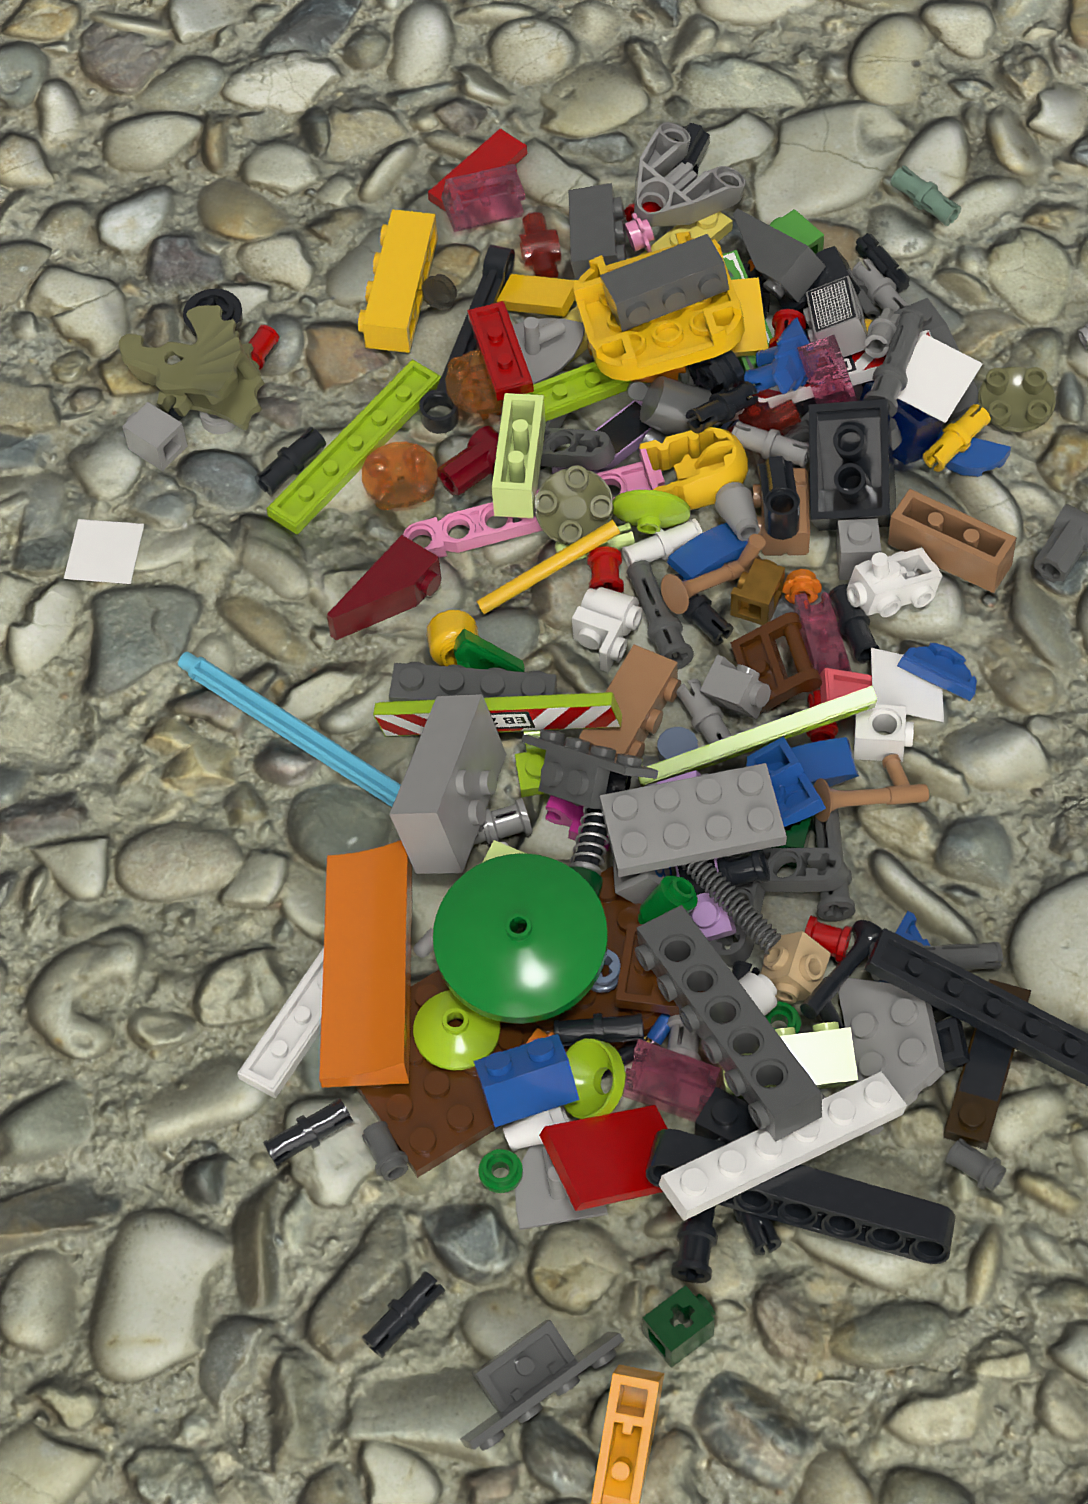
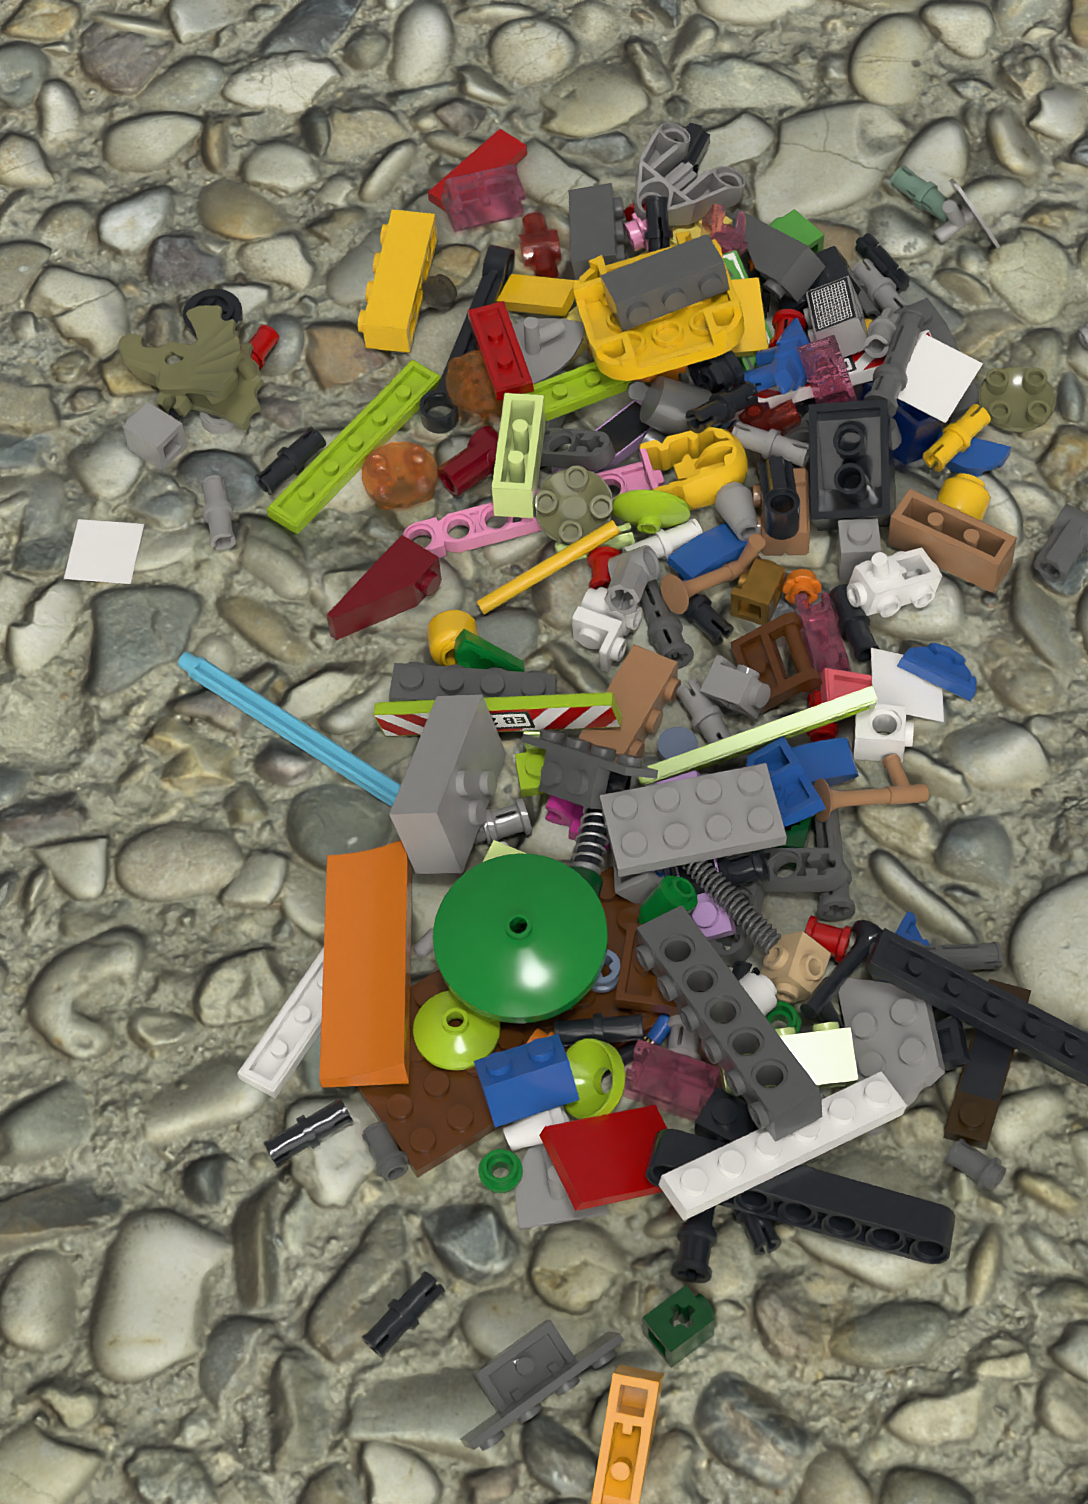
none -> light grey pin [201,475,236,550]
none -> light grey piece [604,545,661,616]
none -> black pin [643,196,673,253]
none -> clear pink hinge [701,204,748,257]
none -> light grey shield [934,178,1000,249]
none -> yellow head [936,473,991,521]

